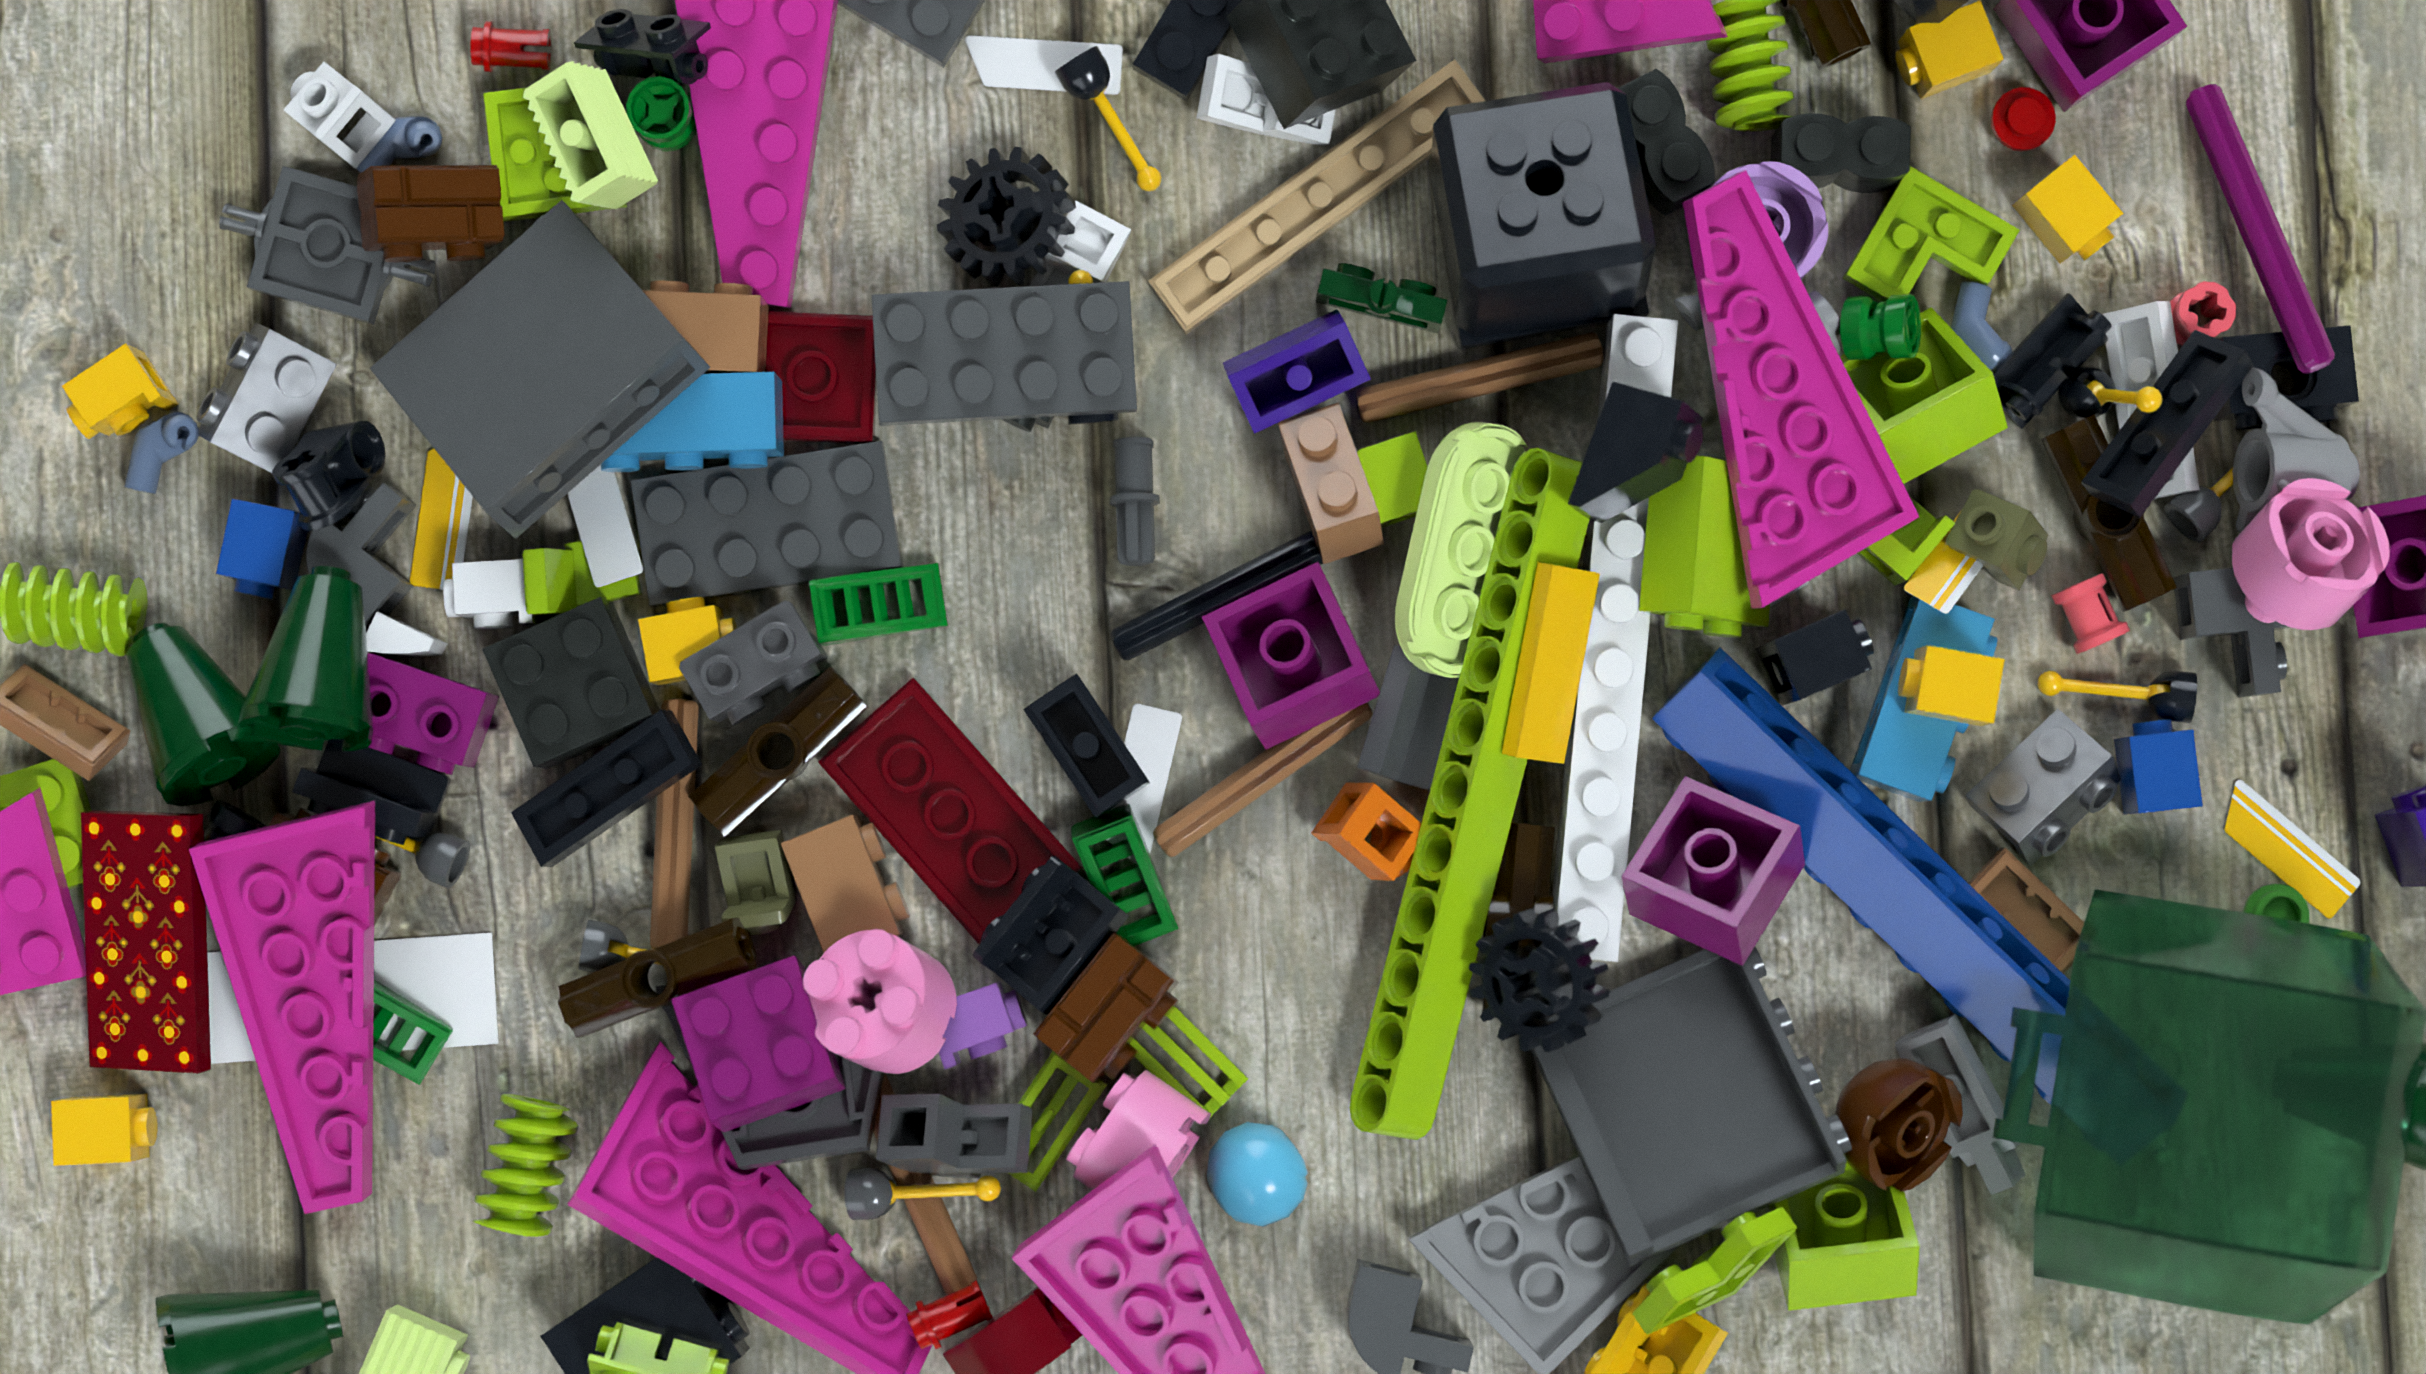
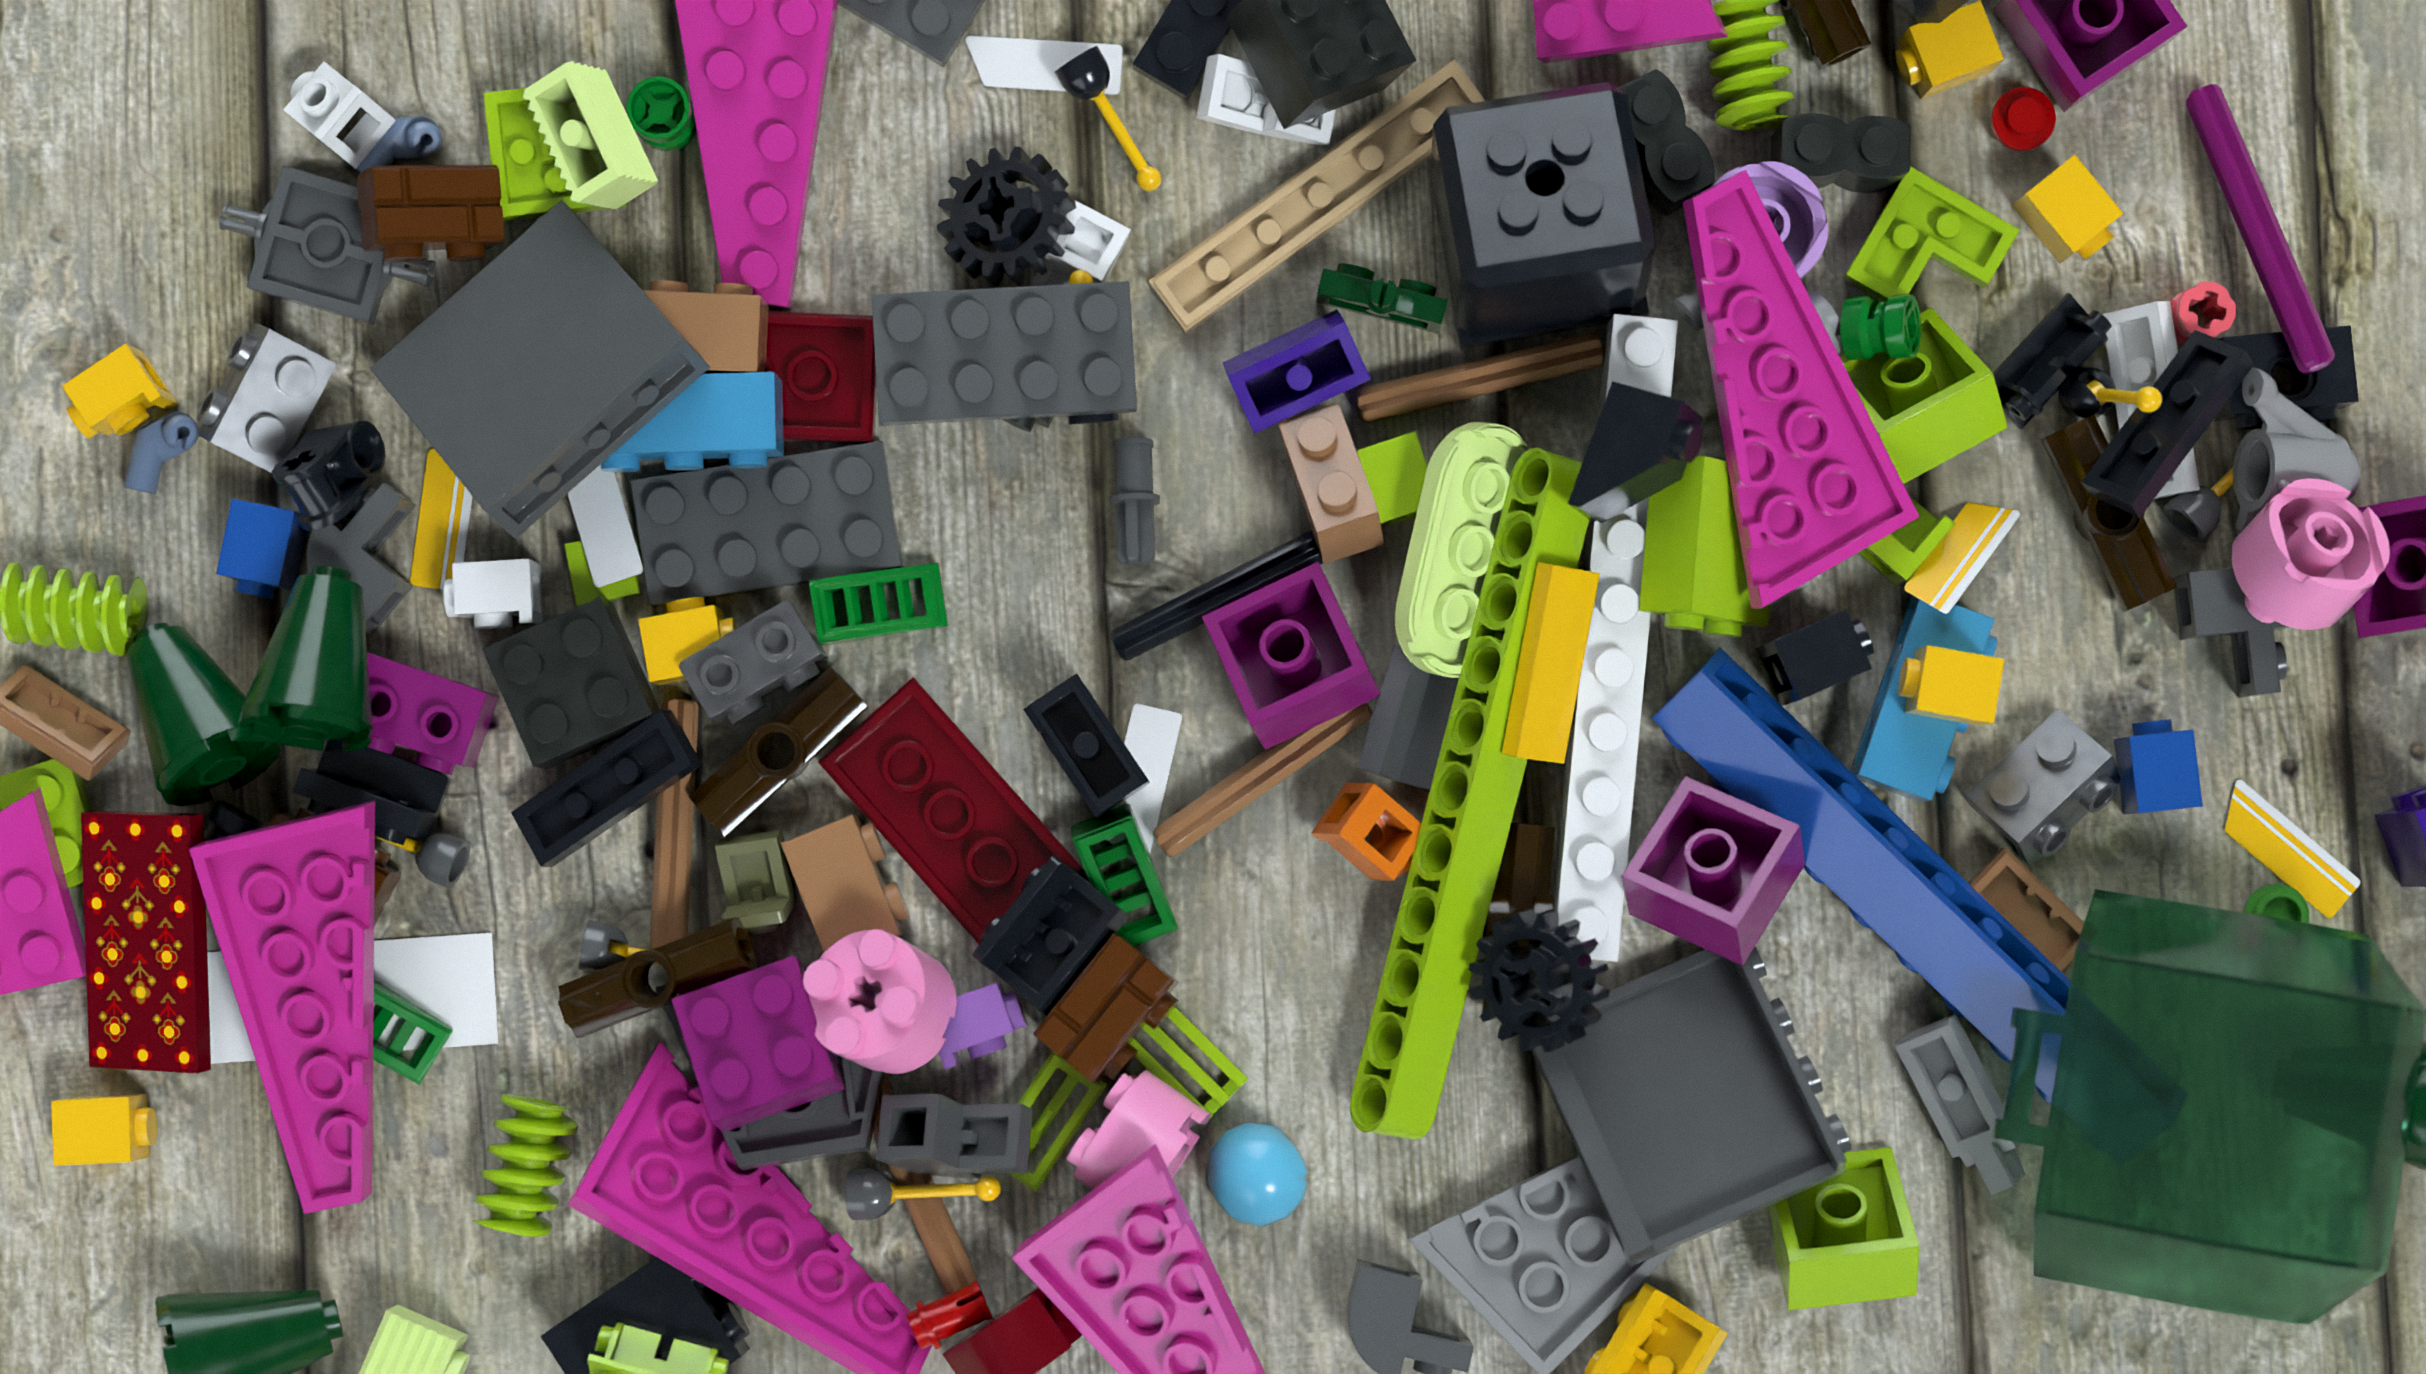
white slope [366,612,447,657] -> none
red pin [470,21,551,73] -> none
lime tile [522,548,577,615] -> none
black hinge [574,9,711,84] -> none
lime plate [1632,1207,1797,1335] -> none
reddish brown cylinder [1835,1058,1963,1192] -> none
olive bracket [1946,489,2049,591] -> none
sand blue arm [1951,282,2012,373] -> none
hinge [2037,671,2197,723] -> none
coral bush [2051,573,2130,654] -> none

